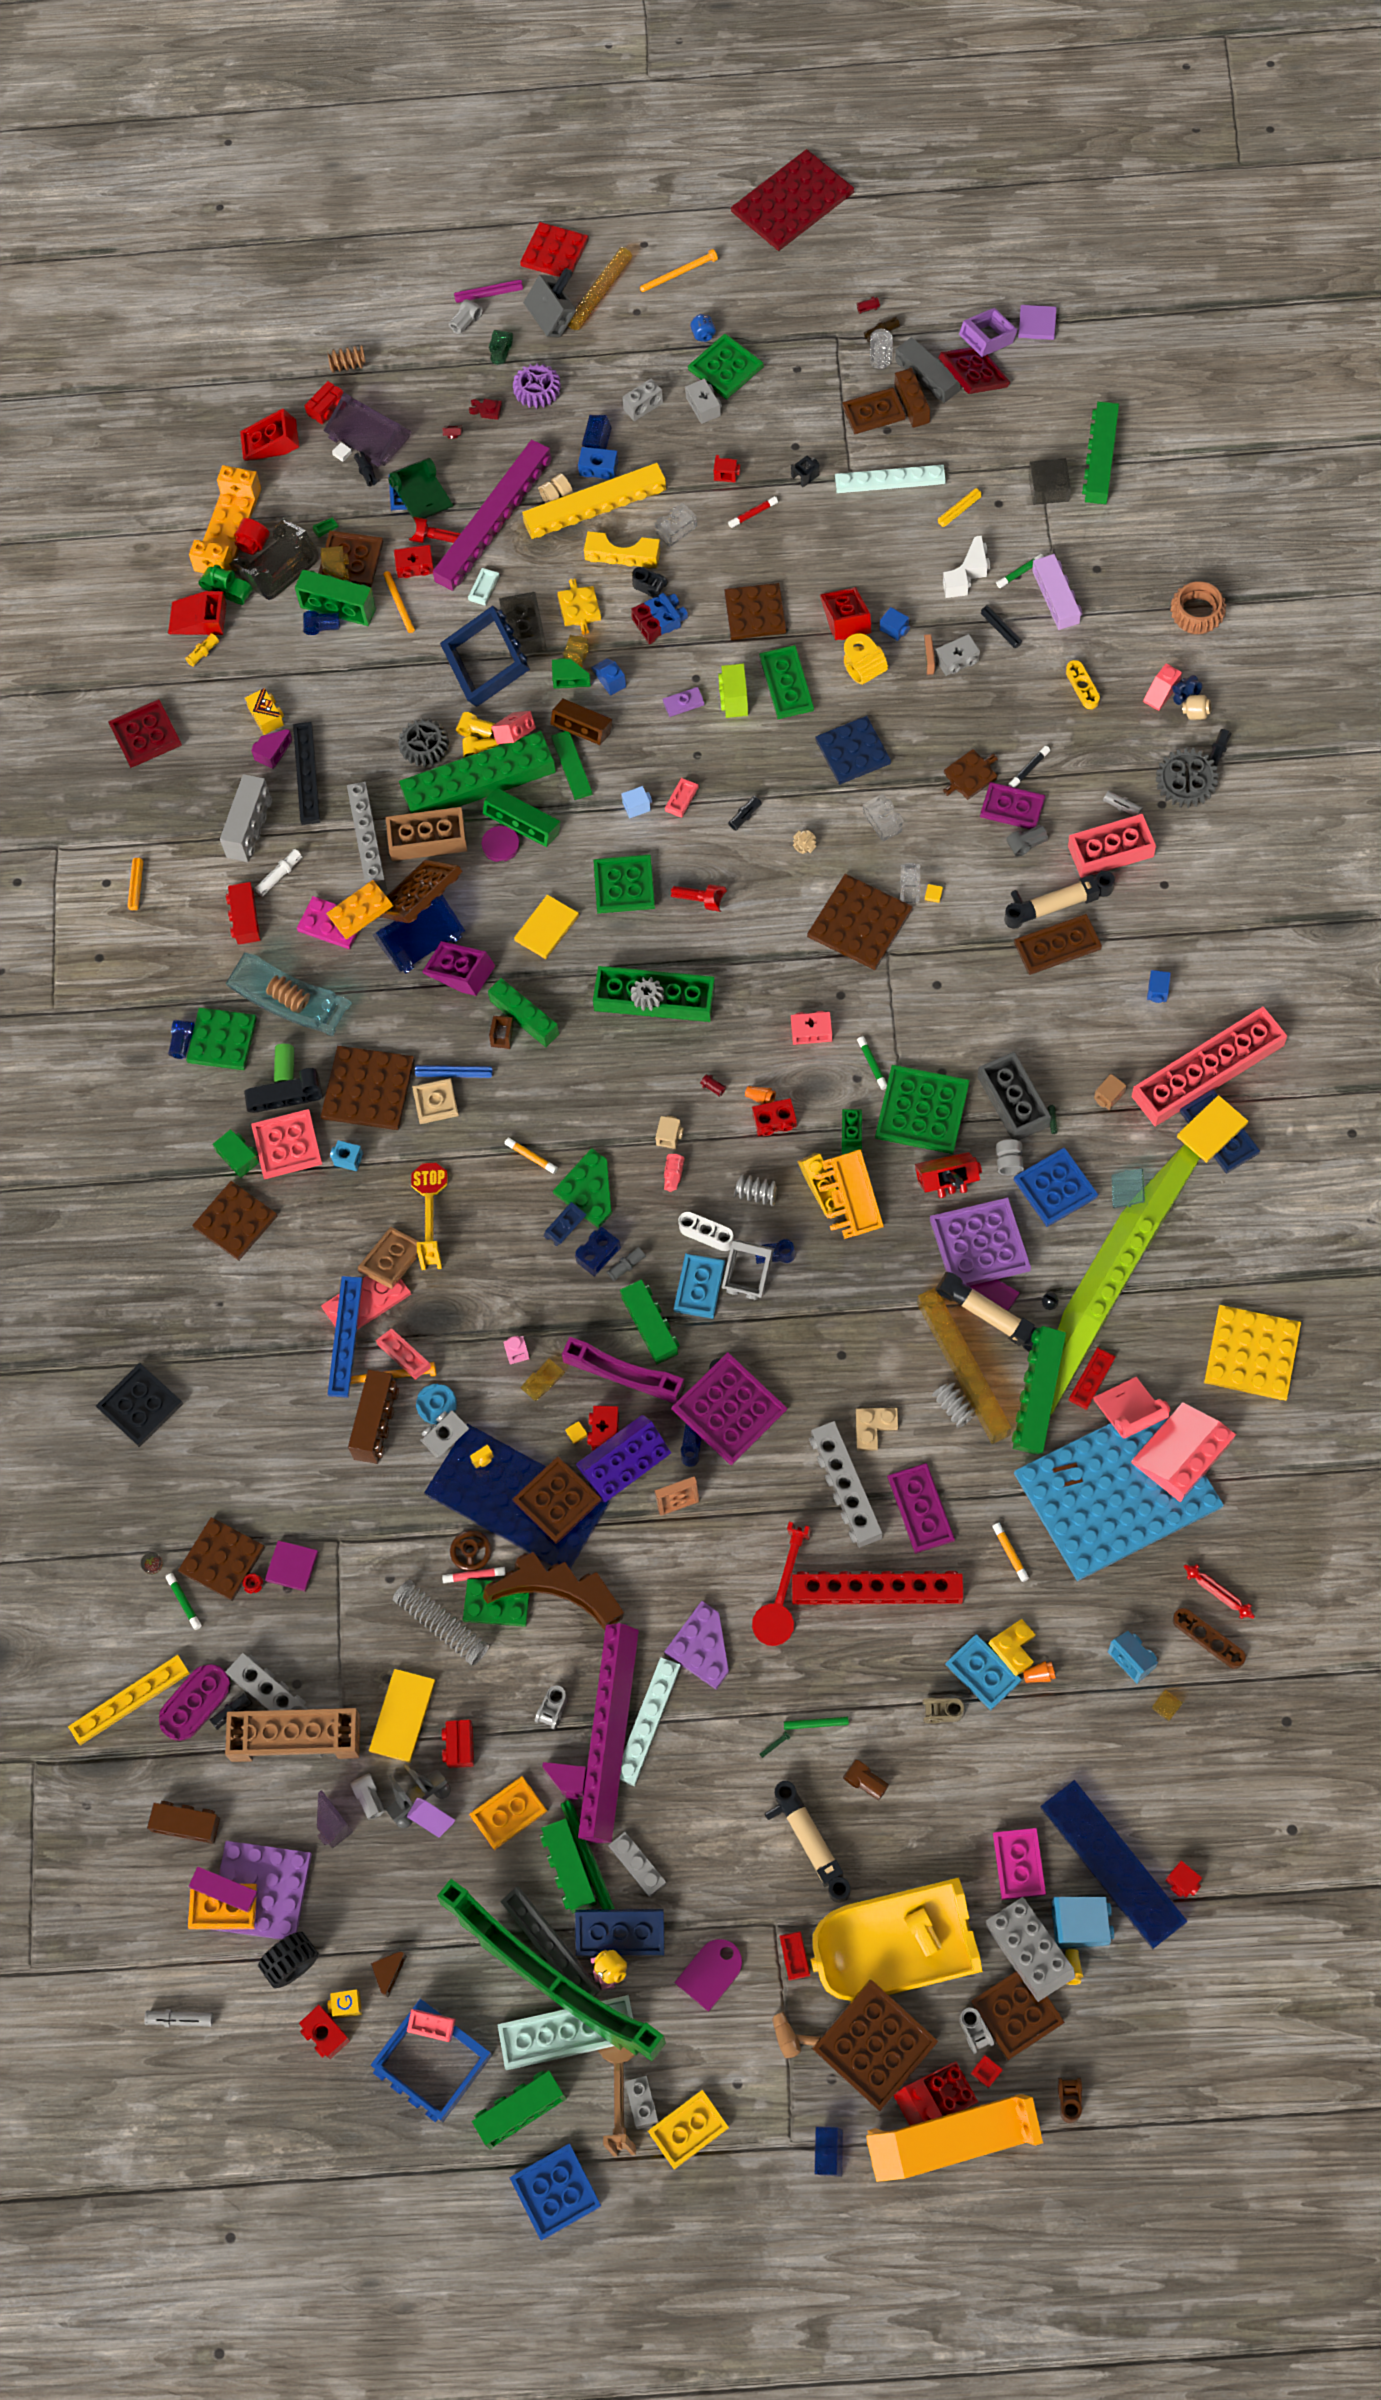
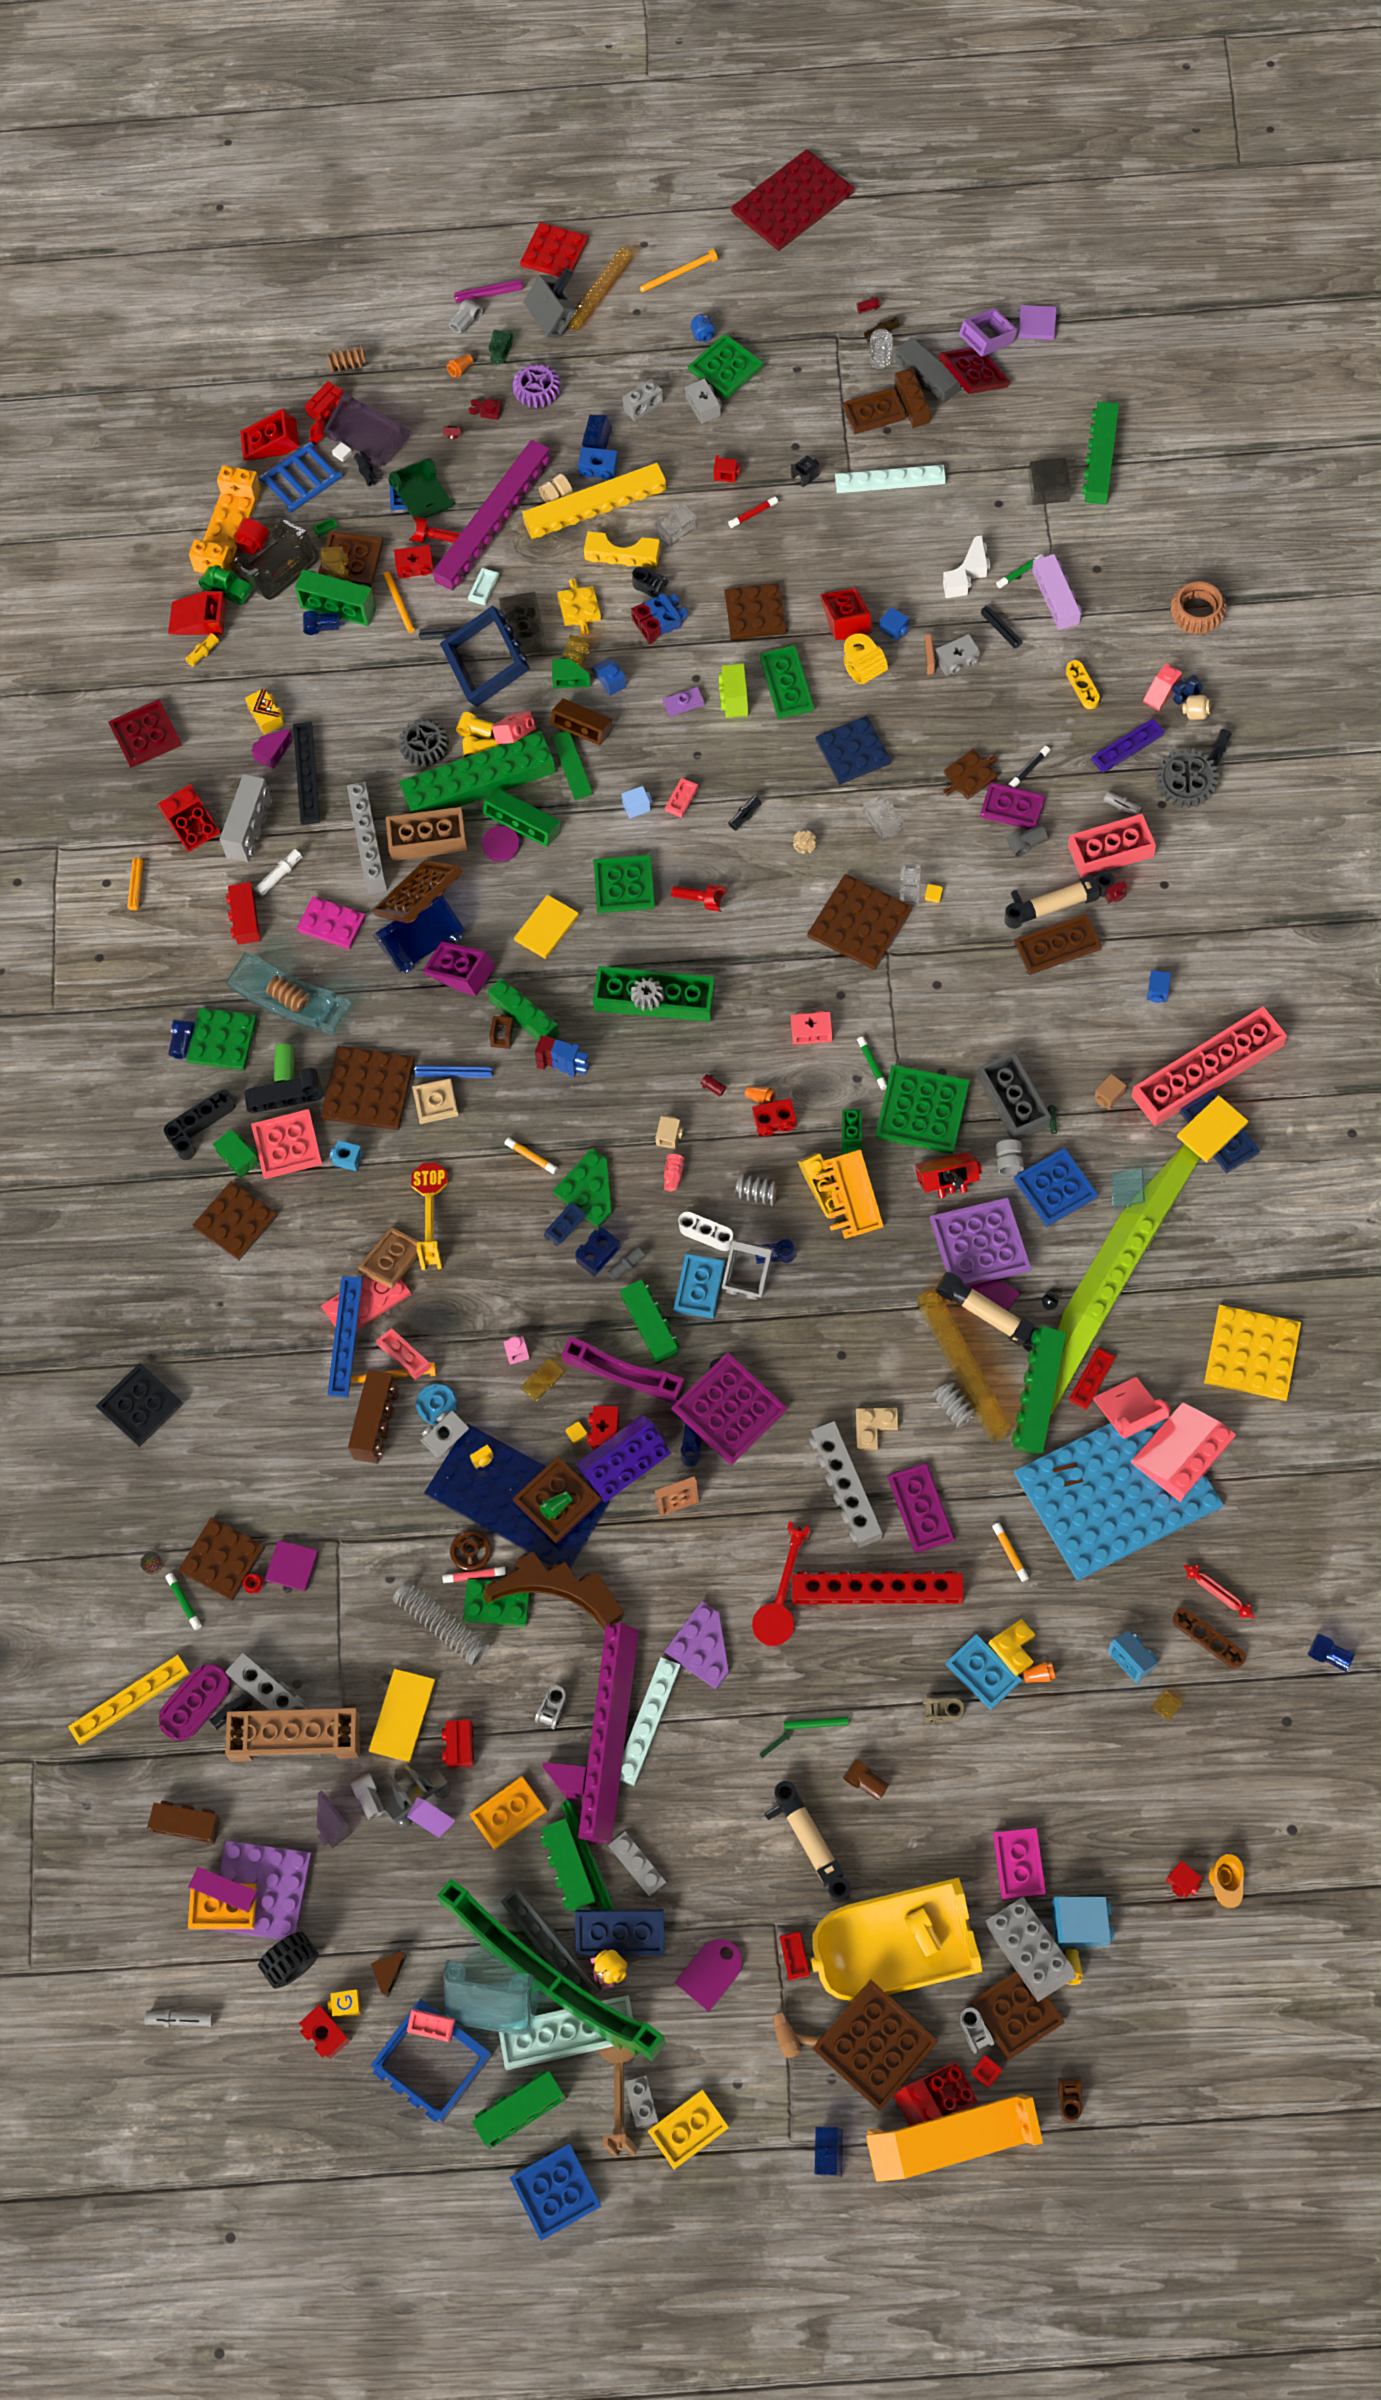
light orange plate [326,880,393,940] -> none
yellow axle [938,488,982,527] -> none
clear blue plate [1040,1780,1188,1950] -> none
none -> red slope [157,784,220,852]
none -> black beam [164,1090,235,1160]
none -> blue bar [259,442,342,513]
none -> red tile [309,419,324,445]
none -> black axle [419,626,463,640]
none -> clear light blue windscreen [444,1960,540,2035]
none -> orange cone [447,354,473,377]
none -> blue hips [535,1035,589,1077]
none -> green cone [540,1491,572,1520]
none -> dark purple plate [1091,718,1164,773]
none -> dark red plate [1105,881,1127,904]
none -> light orange piece [1209,1854,1244,1908]
none -> clear blue piece [1308,1634,1355,1672]

